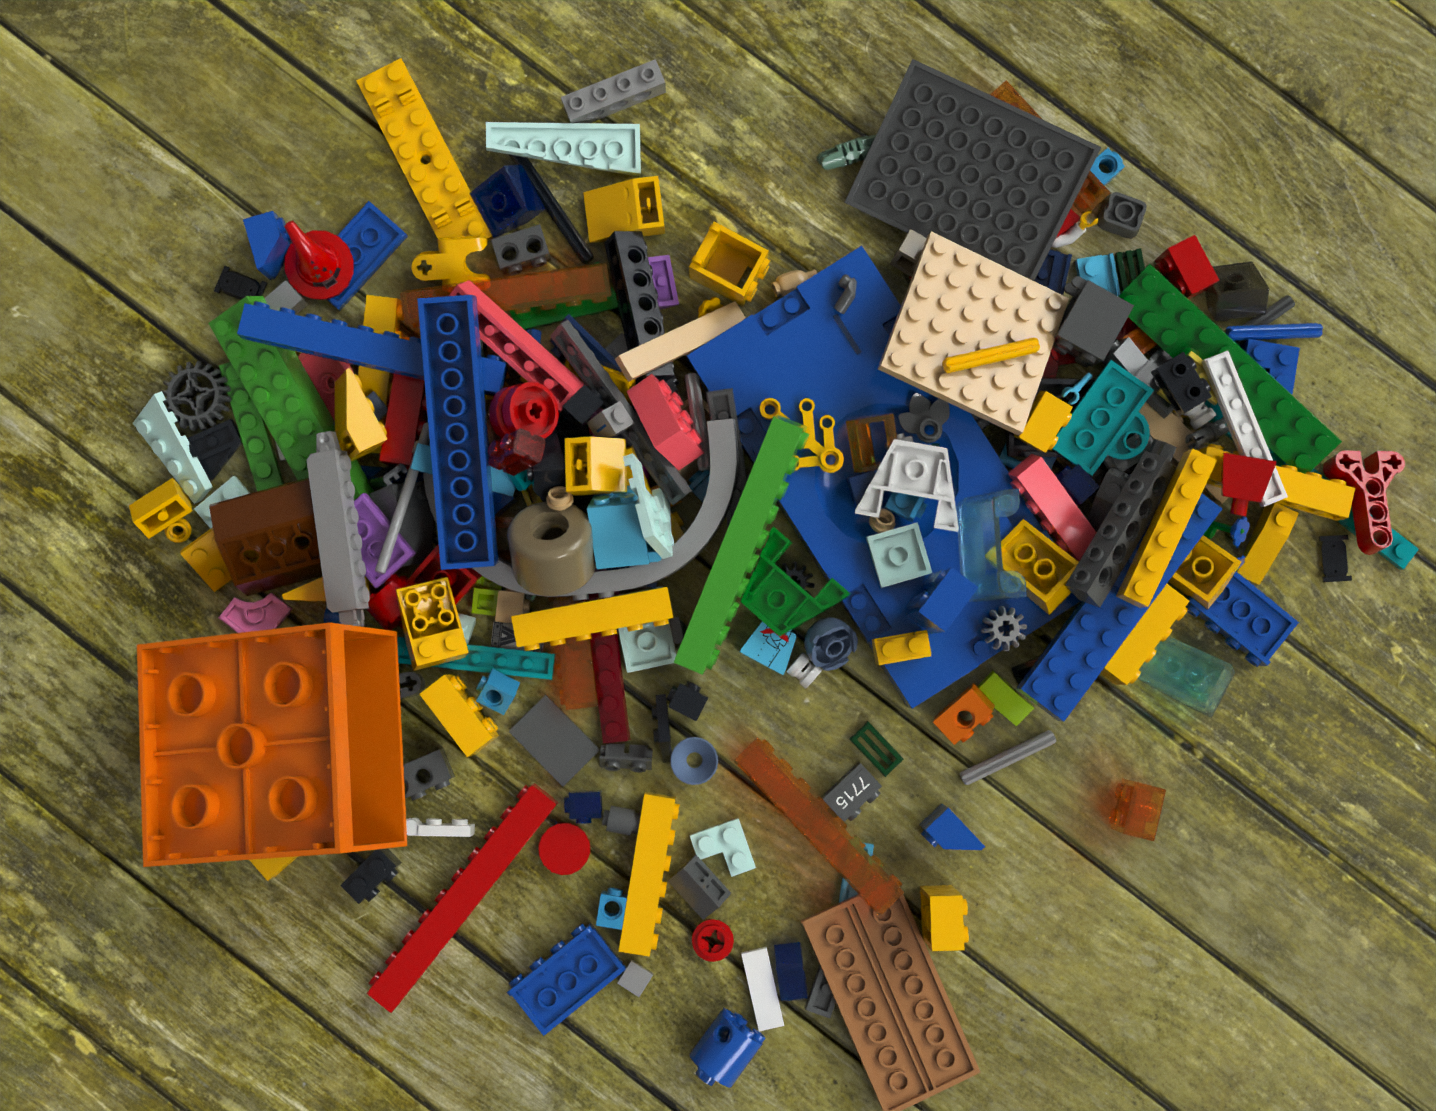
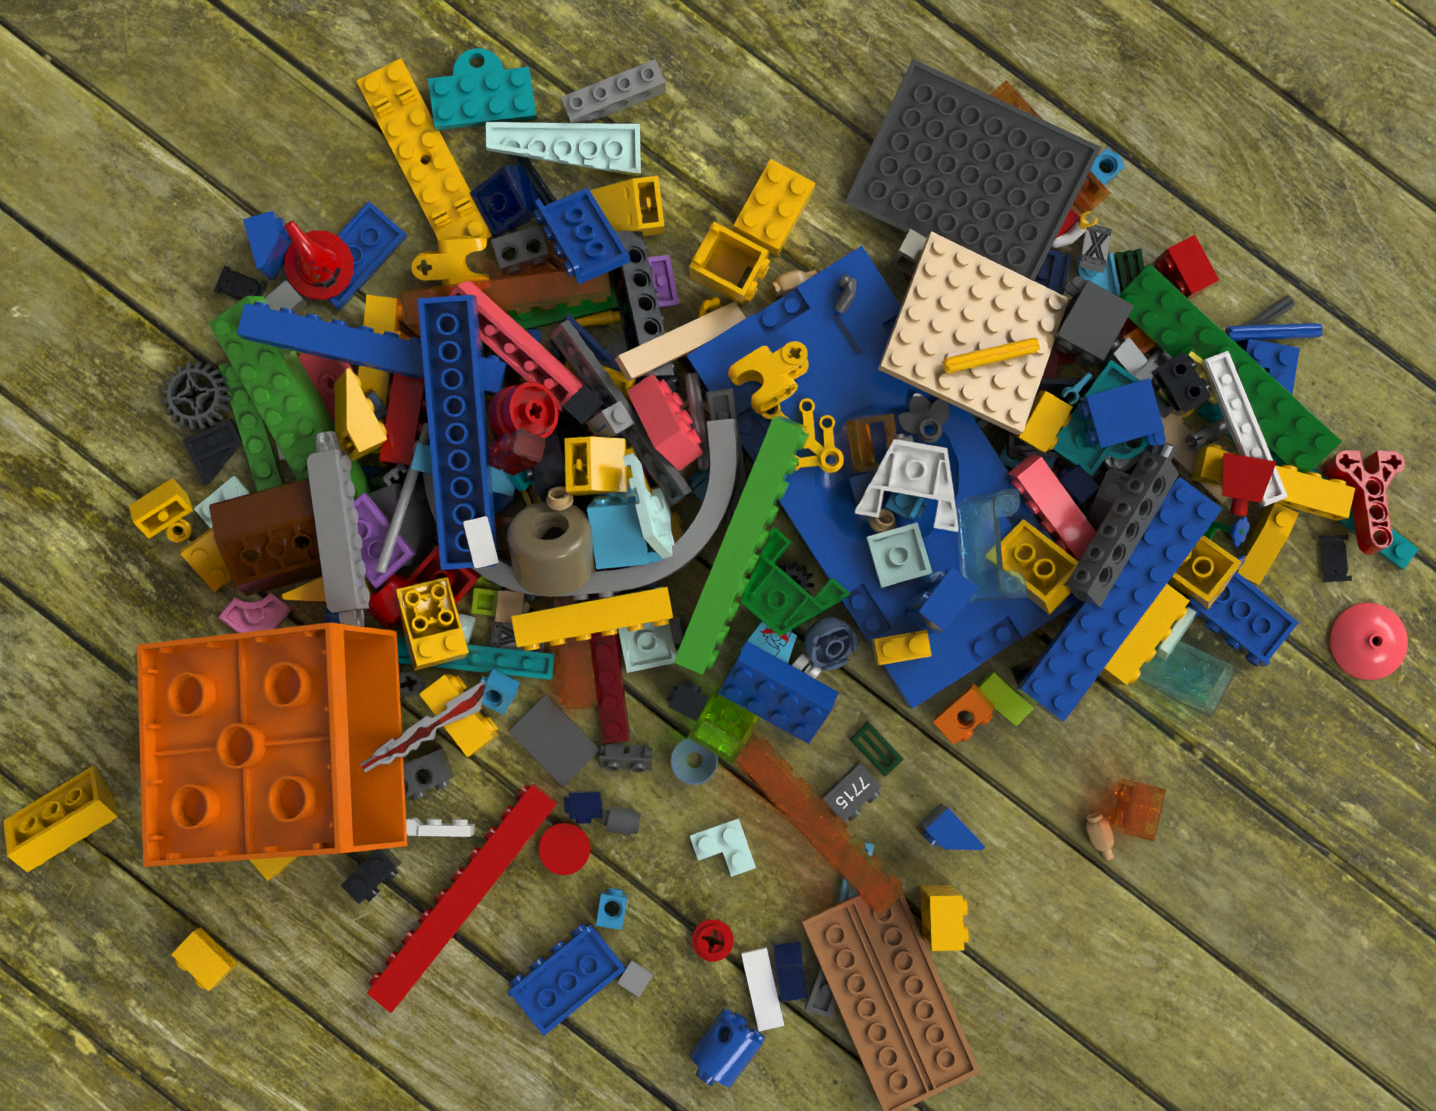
light aqua wing [133,391,213,504] -> none
yellow brick [618,792,680,957] -> none
black wing [651,694,672,763] -> none
dark grey hinge [668,855,731,920] -> none
sand green hinge [817,134,877,170] -> none
light grey axle [960,730,1056,785] -> none
light grey gear [981,606,1027,651] -> none
dark grey piece [1097,192,1147,239] -> none
yellow brick [1116,448,1217,608] -> none
white wheel [1183,401,1216,430] -> none
clear smoke slope [1205,261,1269,321] -> none
none -> yellow slope [3,766,118,873]
none -> yellow brick [171,927,238,991]
none -> light grey sword [360,682,486,773]
none -> teal plate [428,48,537,131]
none -> white sticker [463,516,499,568]
none -> blue bracket [533,188,631,285]
none -> yellow animal [576,310,621,327]
none -> clear neon green brick [687,687,760,764]
none -> blue brick [718,641,839,744]
none -> yellow piece [728,341,809,414]
none -> yellow brick [733,159,816,257]
none -> blue container [1077,378,1166,449]
none -> tile [1078,223,1112,273]
none -> tan plant [1086,812,1114,861]
none -> light aqua tile [1157,607,1196,660]
none -> coral dish [1329,603,1408,680]

